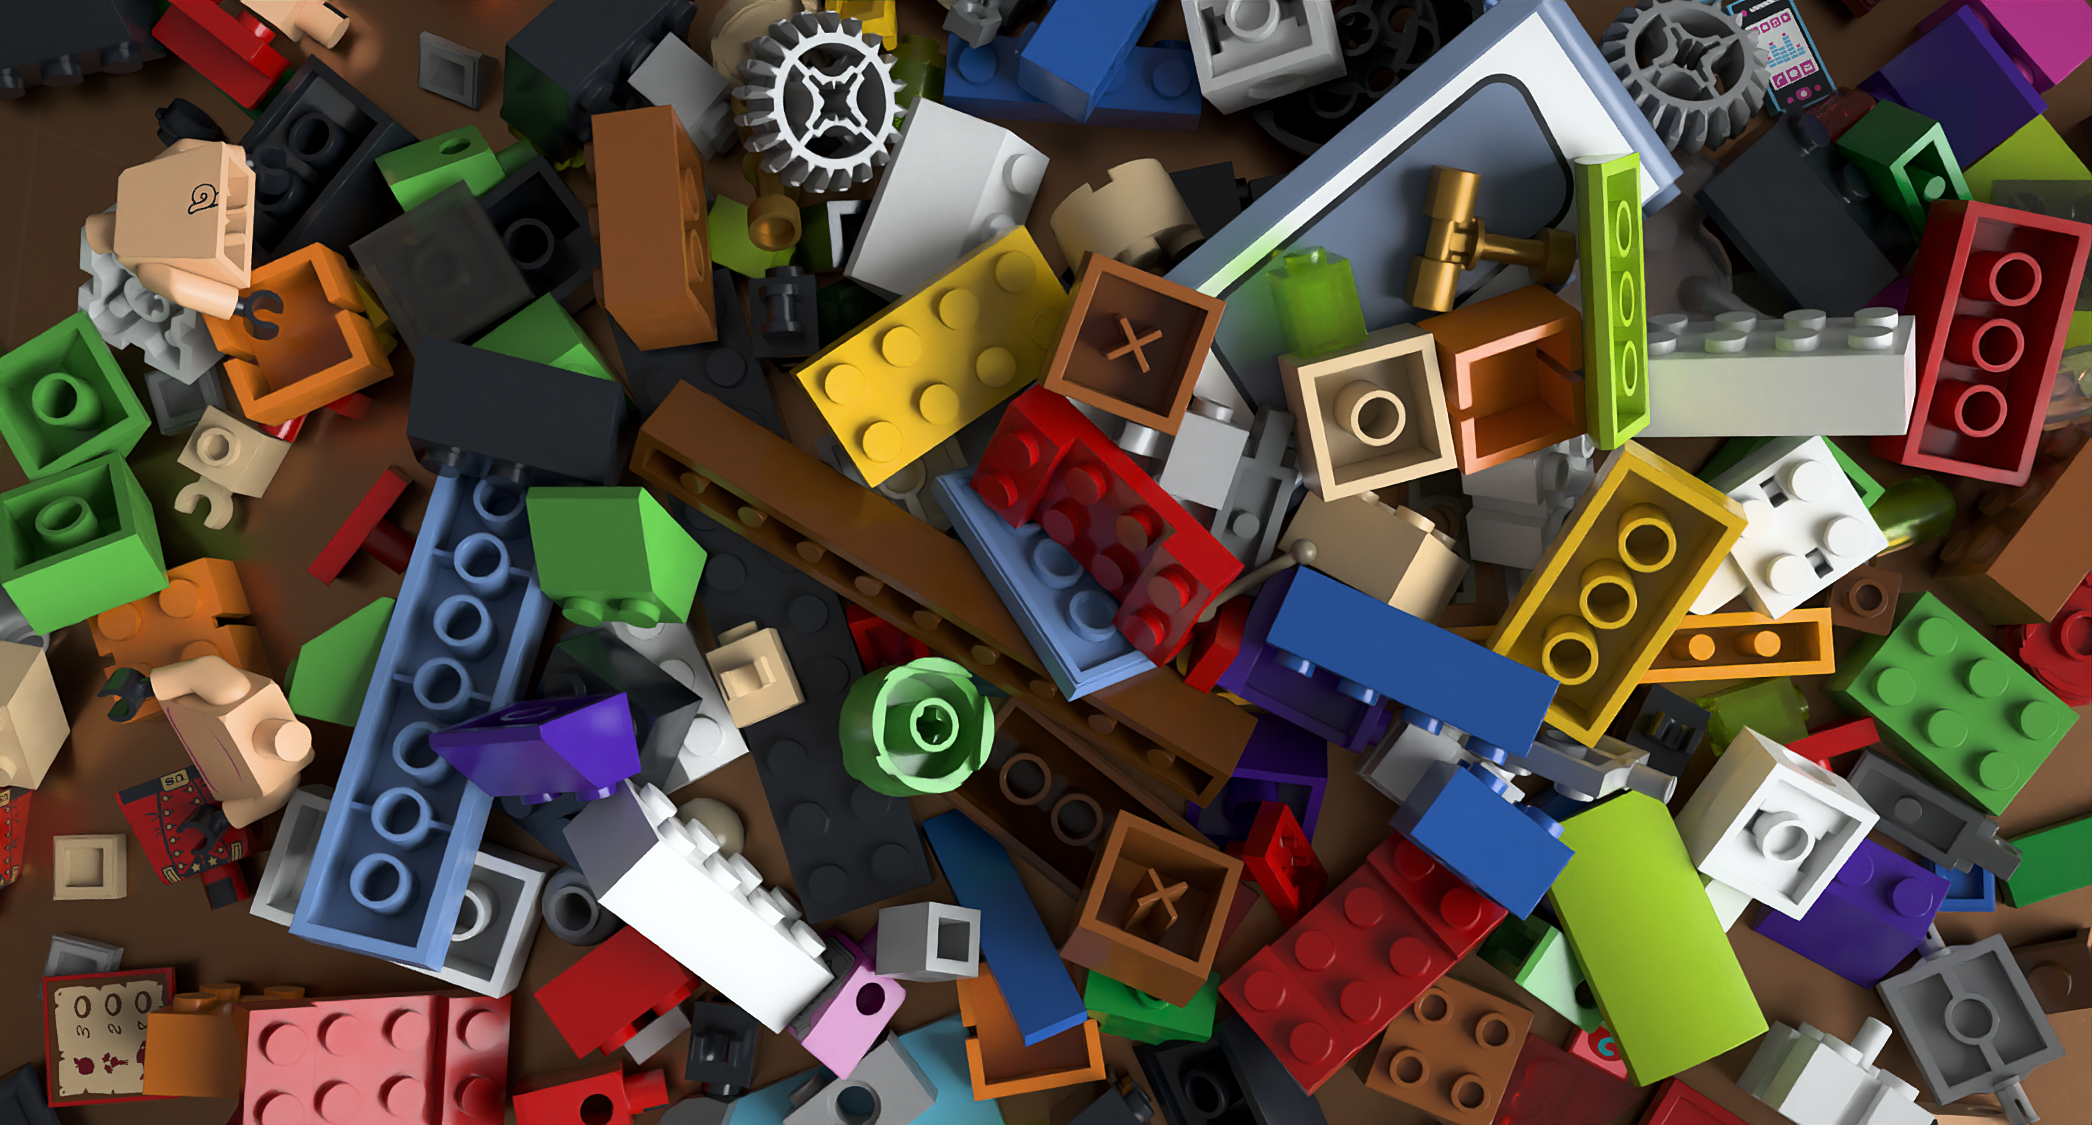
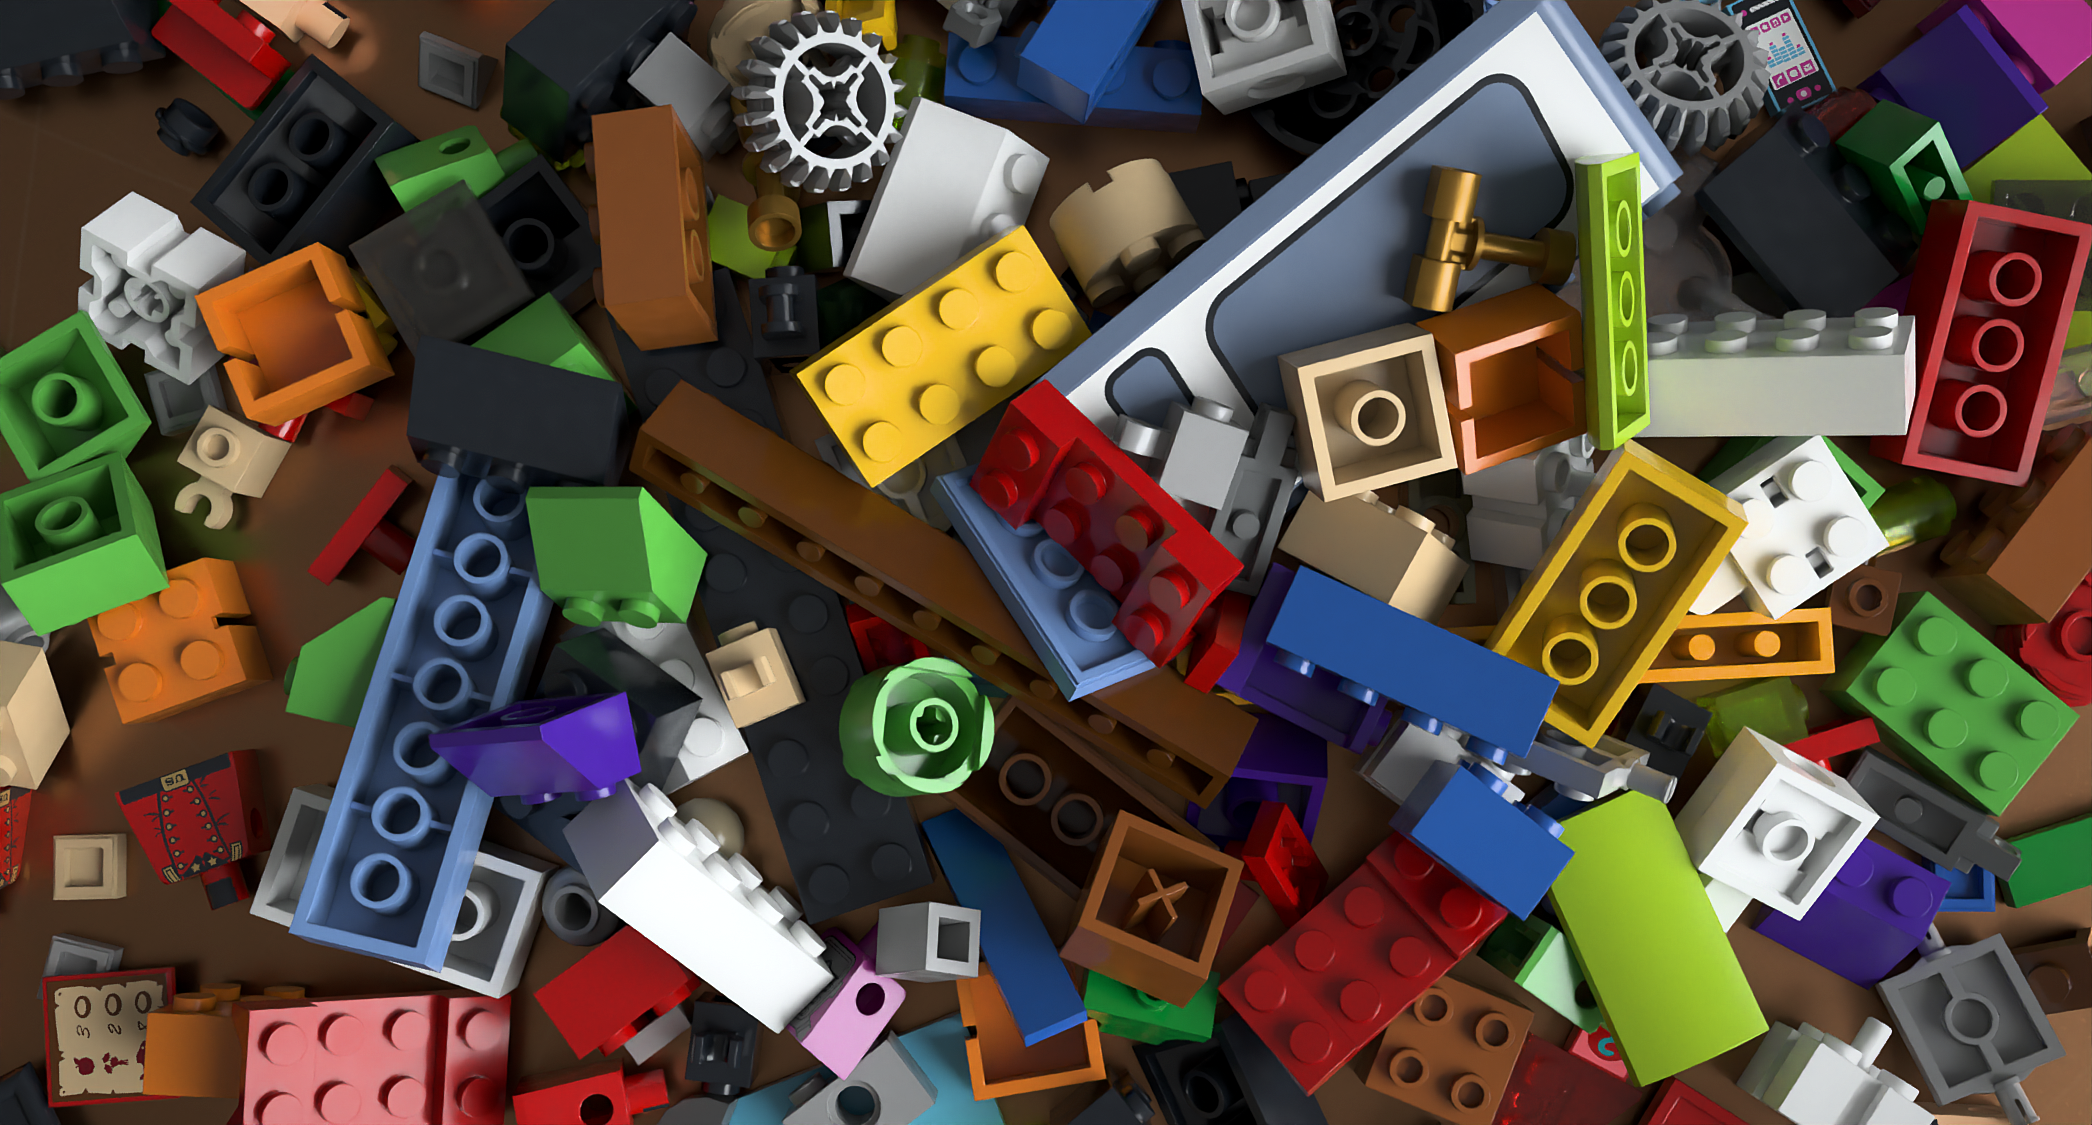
light nougat torso [85,138,290,340] -> none
light nougat torso [97,655,315,856] -> none
dark orange brick [1037,250,1227,437] -> none
dark tan hinge [1197,538,1317,622] -> none
clear neon green brick [1266,245,1369,360] -> none

